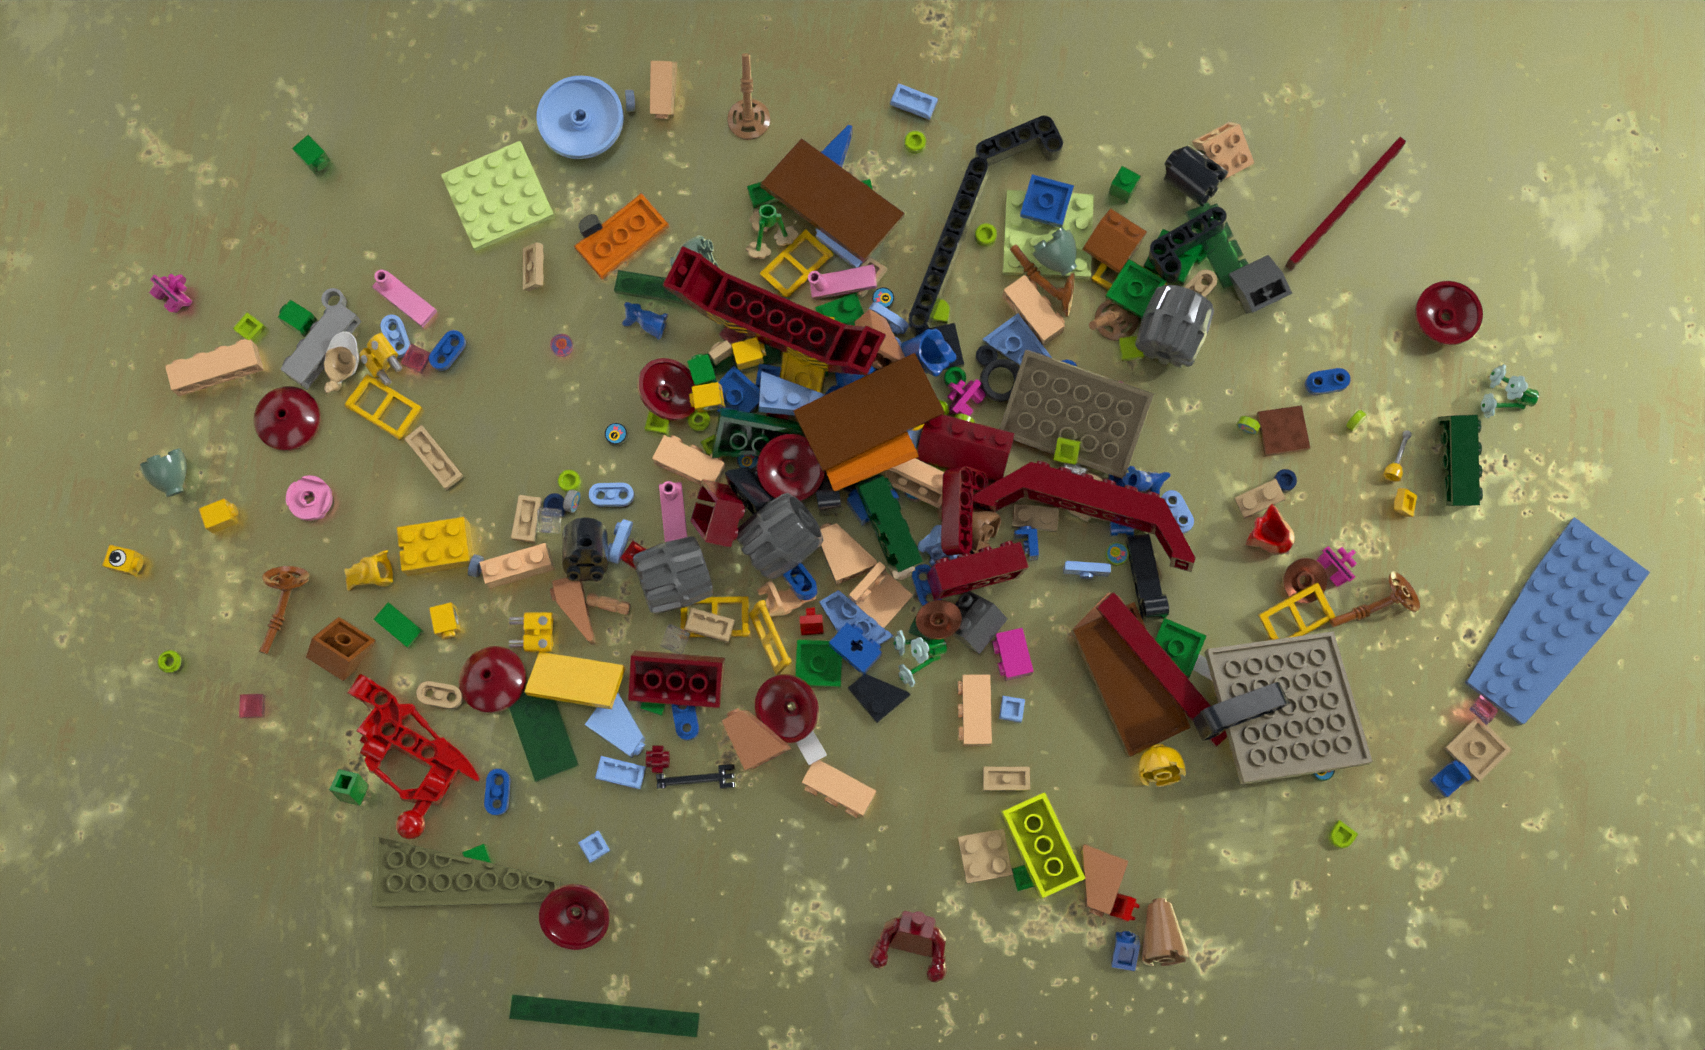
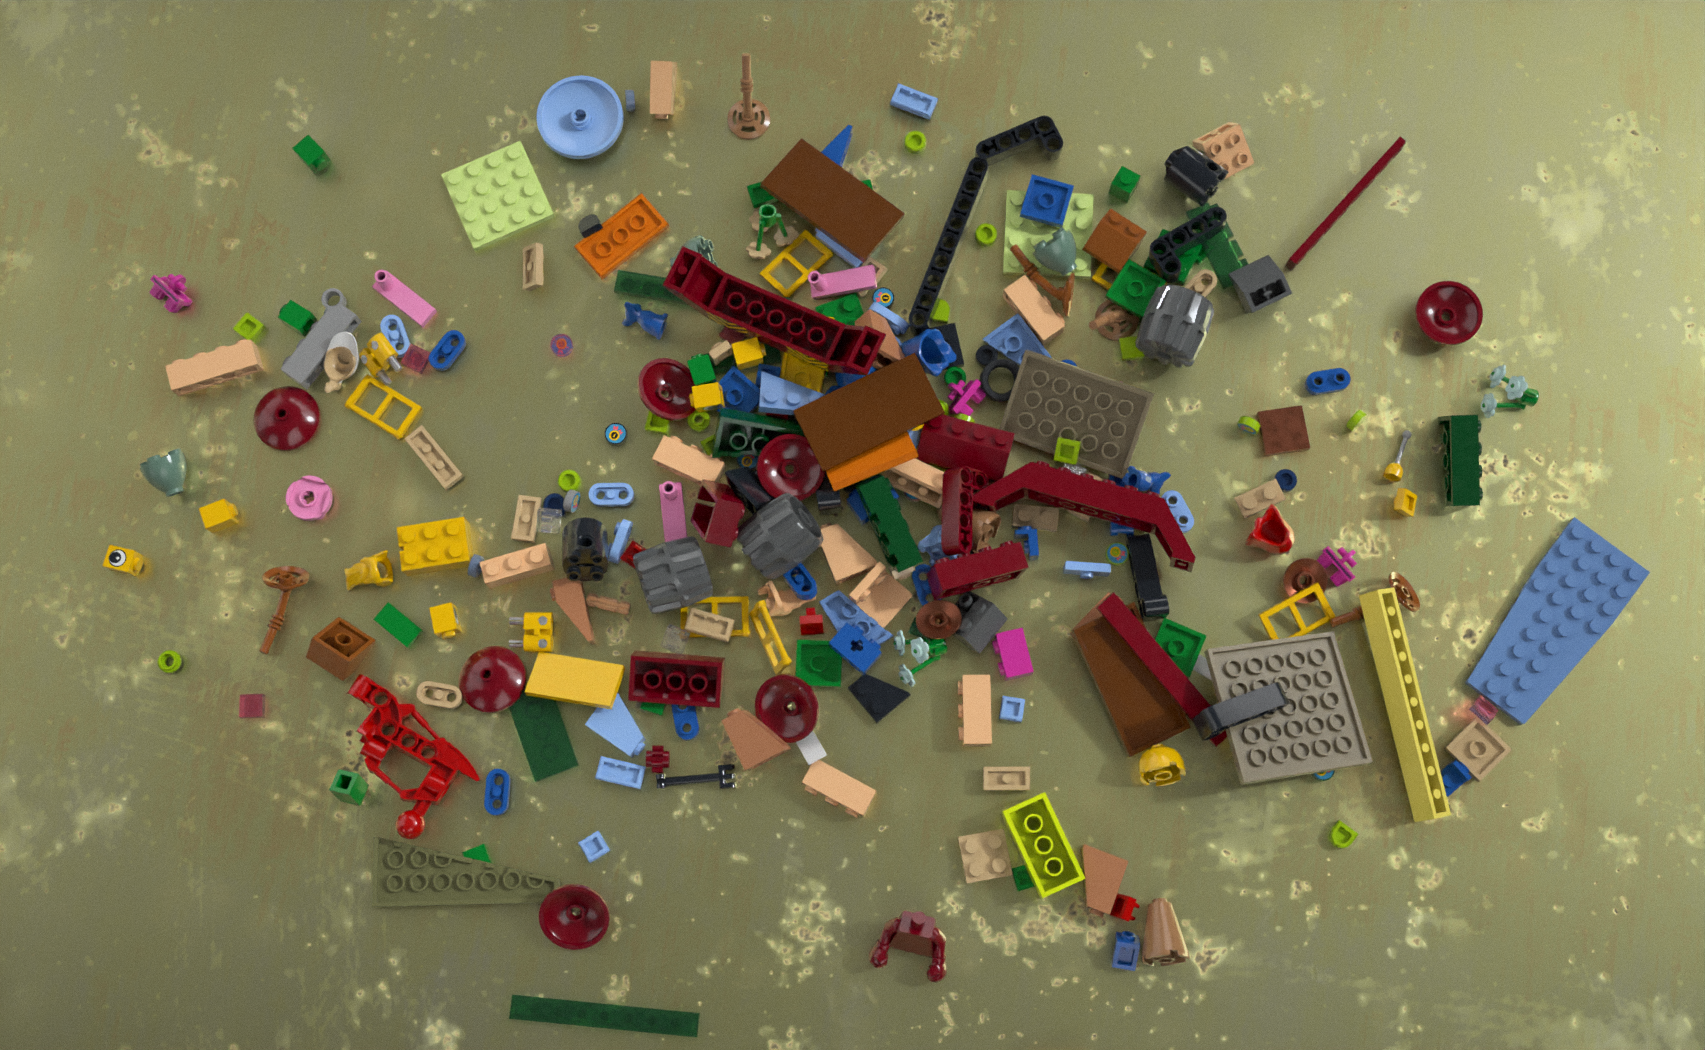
none -> light yellow brick [1359,587,1451,822]

